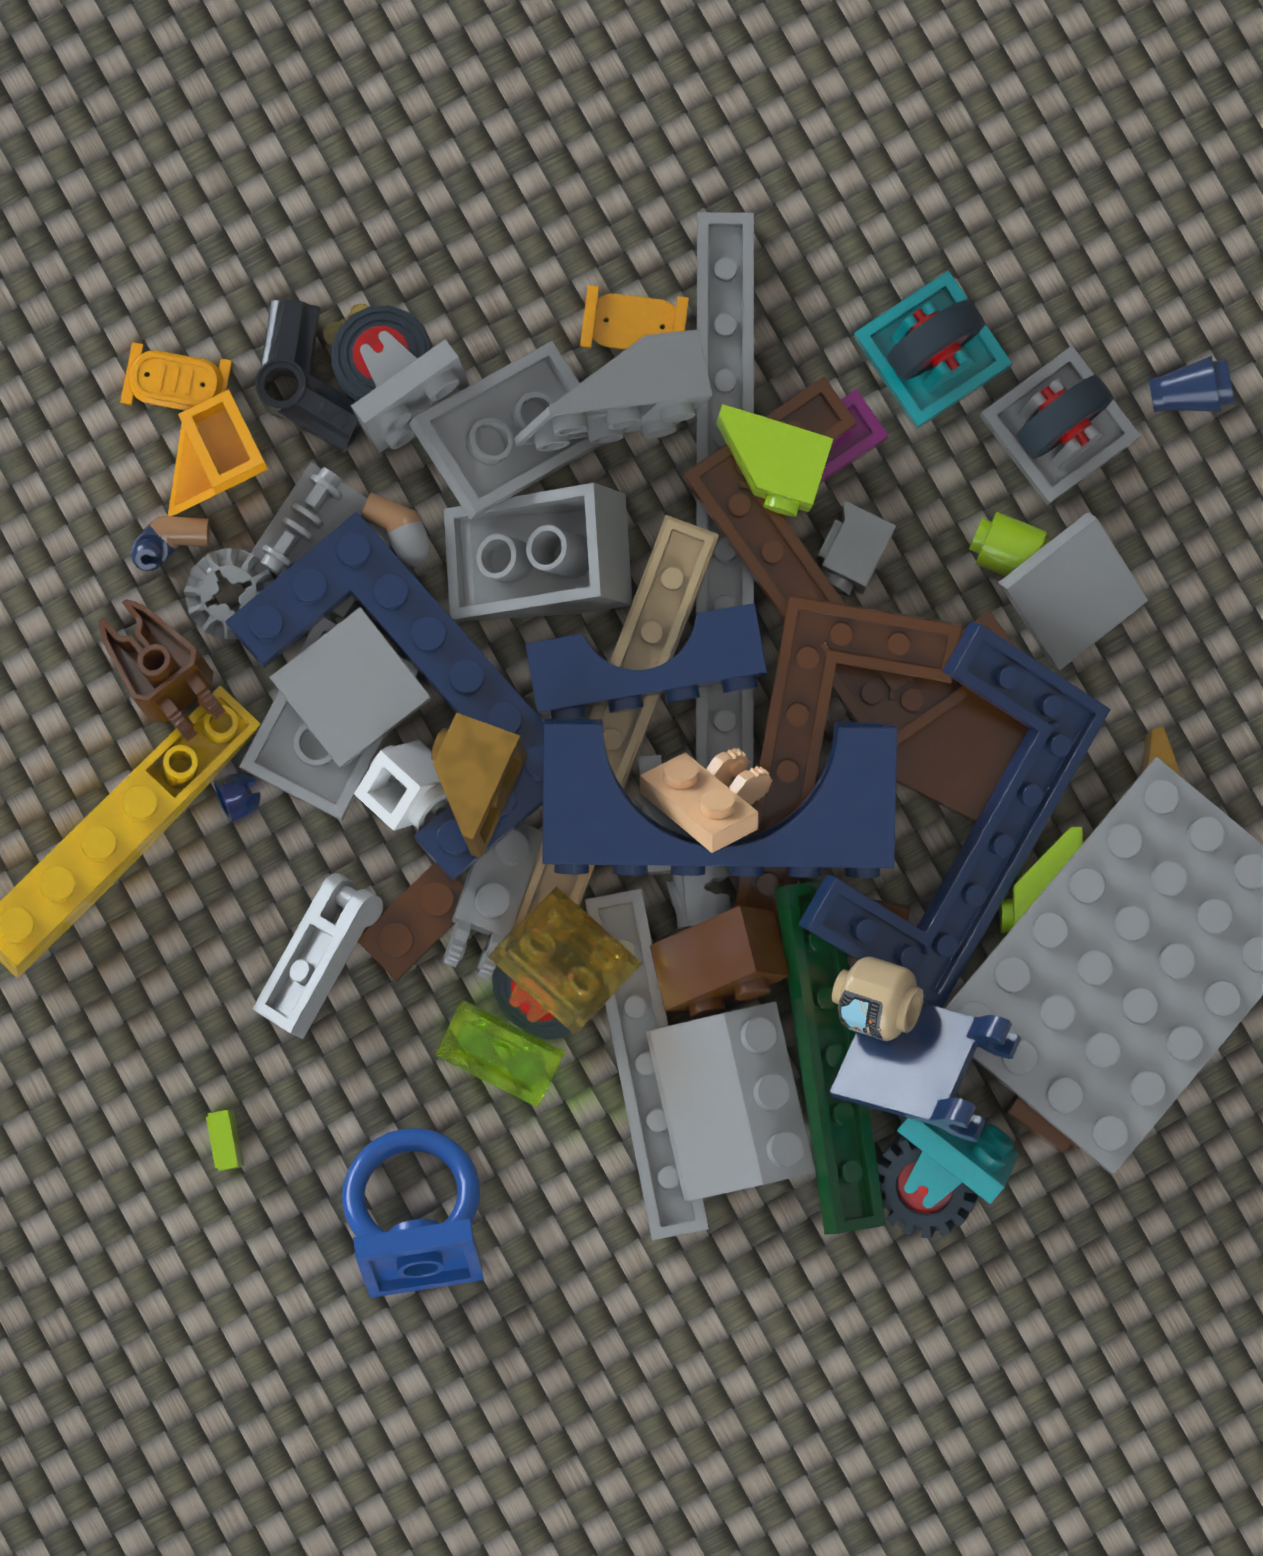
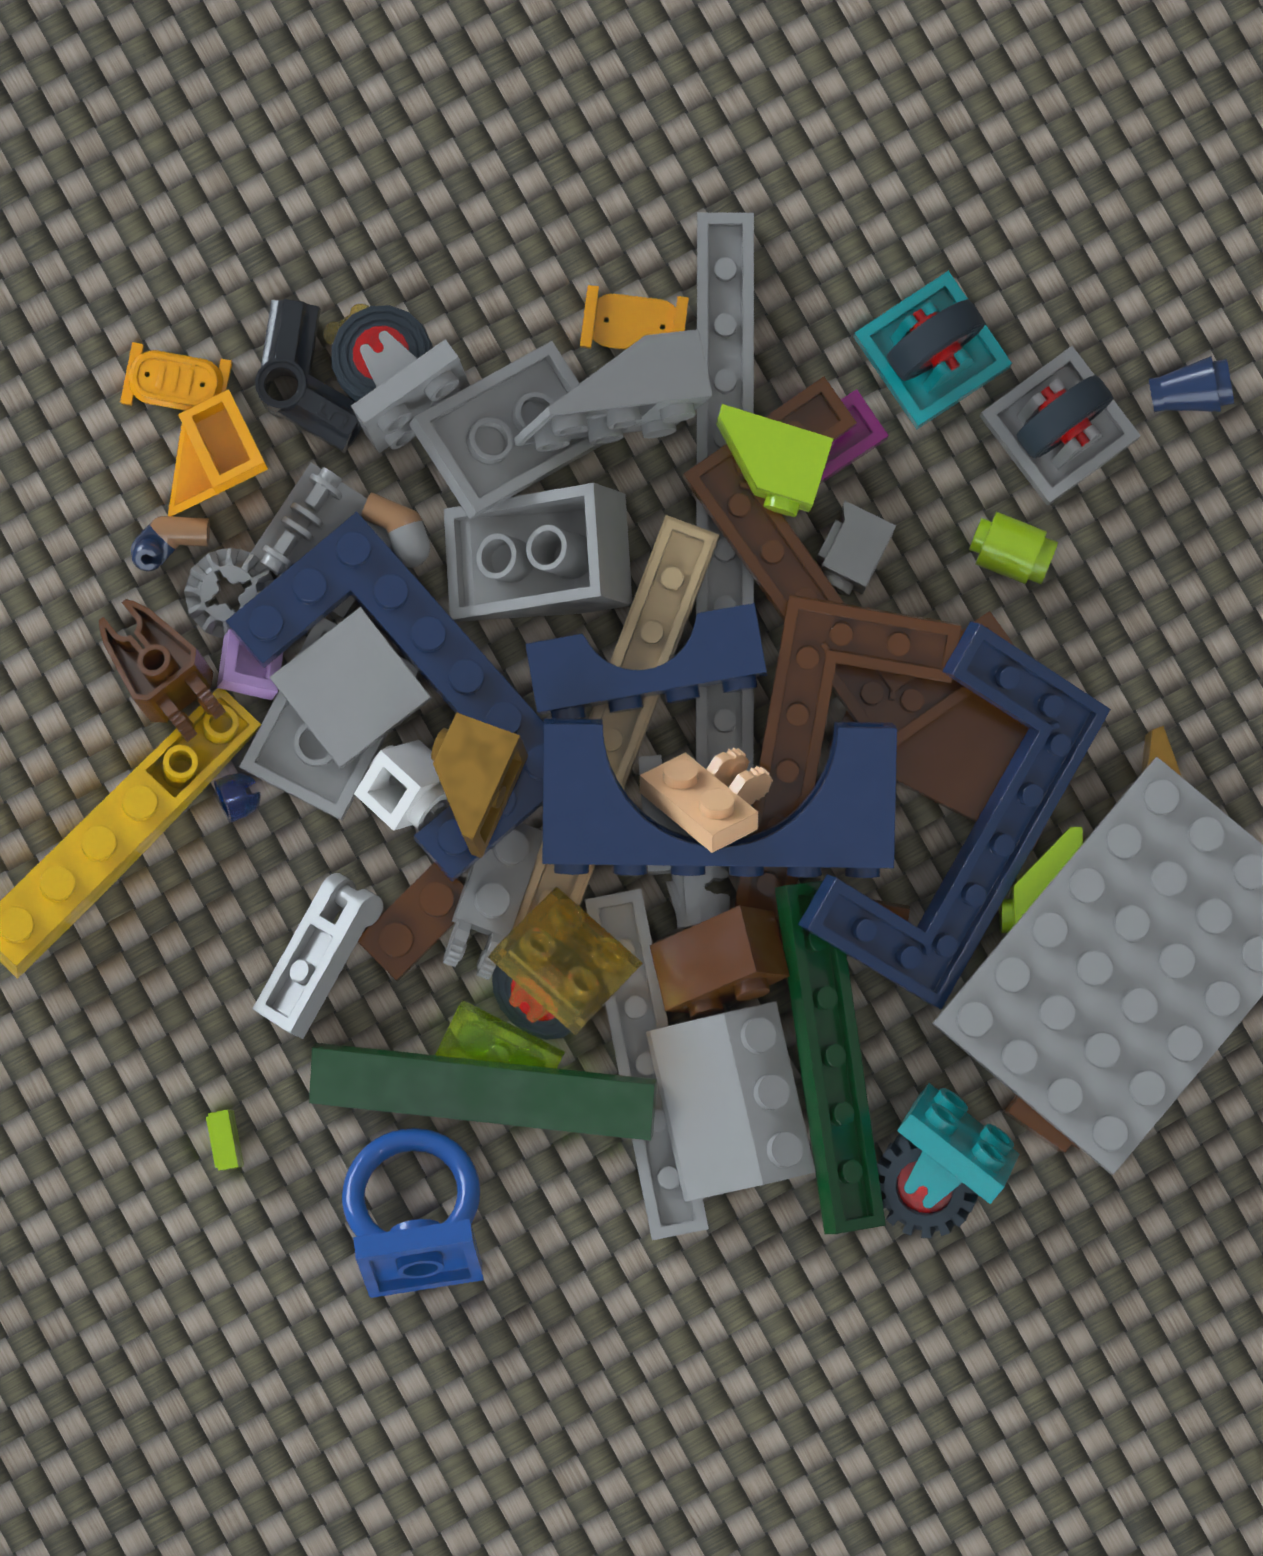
flag [830,1003,1021,1142] -> none
tan head [832,956,924,1041] -> none
light grey tile [998,512,1148,671] -> none
none -> lavender plate [217,629,283,700]
none -> dark green tile [309,1043,657,1141]

